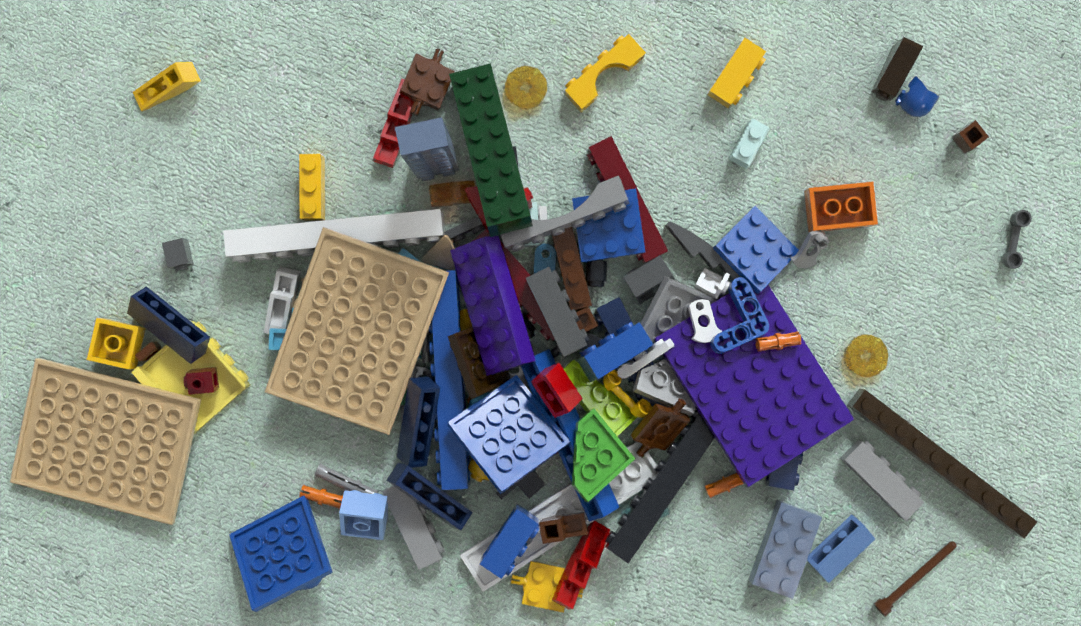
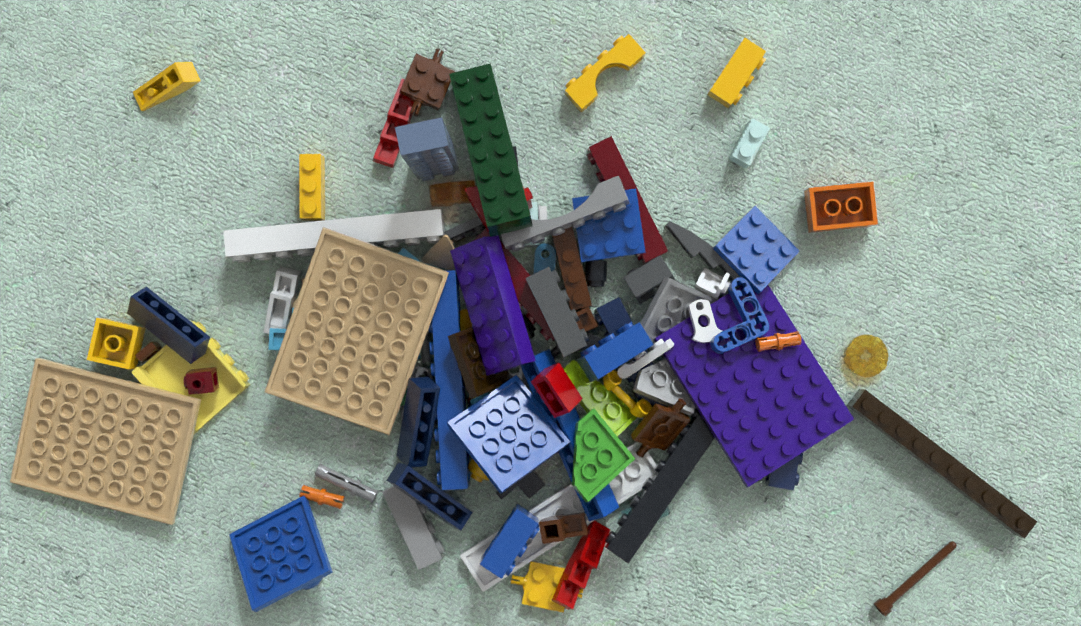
dark grey brick [162,238,194,272] -> none
light blue brick [339,490,388,540] -> none
clear yellow plate [505,66,547,110] -> none
orange axle [705,473,744,498] -> none
sand blue brick [748,500,822,599] -> none
light grey piece [791,231,829,268] -> none
medium blue brick [807,514,875,583] -> none
light grey brick [840,440,924,521] -> none
dark brown slope [871,37,923,101] -> none
blue helmet [895,76,940,117] -> none
reddish brown brick [951,120,989,154] -> none
dark grey bar [1002,210,1032,269] -> none

